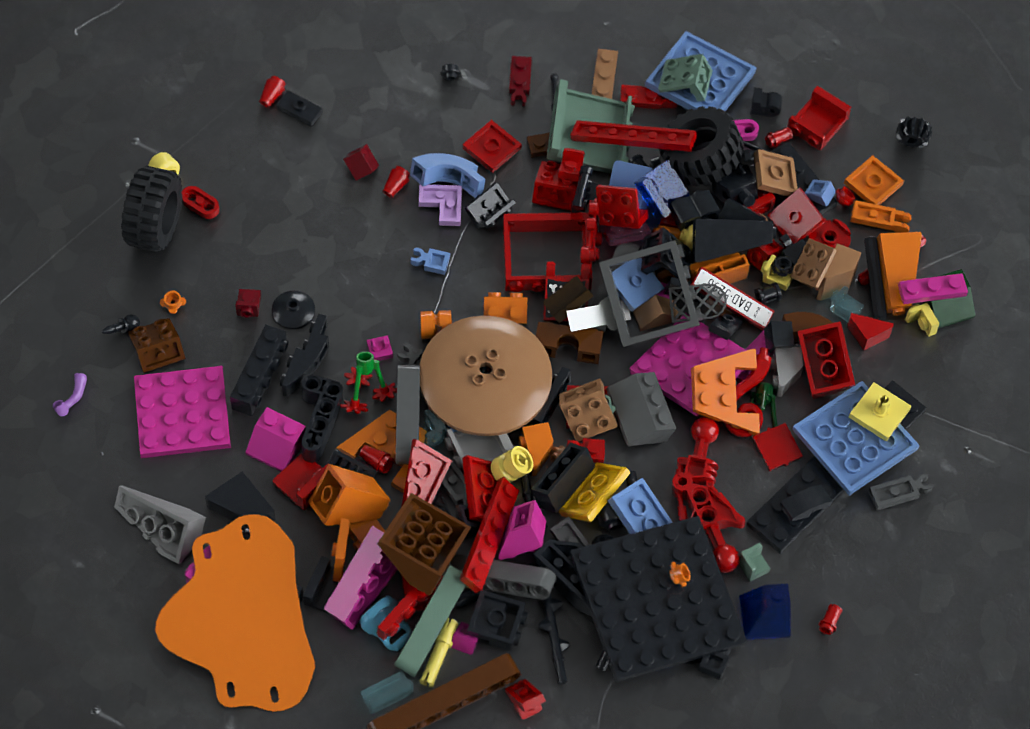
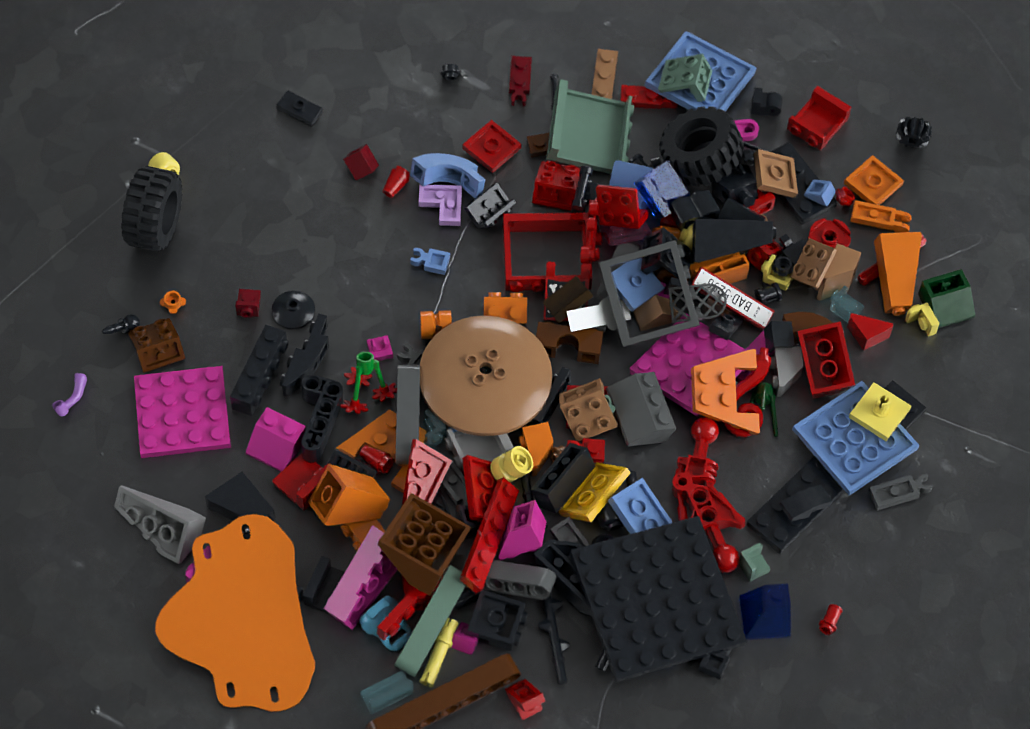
red plate [182,186,220,219] -> none
red cone [259,76,286,108] -> none
orange plate [331,518,350,582] -> none
red bracket [558,148,585,182] -> none
red plate [570,120,697,152] -> none
orange plate [670,562,690,587] -> none
red piece [752,423,803,471] -> none
red pin [765,126,793,148] -> none
plate [768,188,826,244] -> none
black axle [864,237,887,320] -> none
dark pink plate [898,273,968,304] -> none

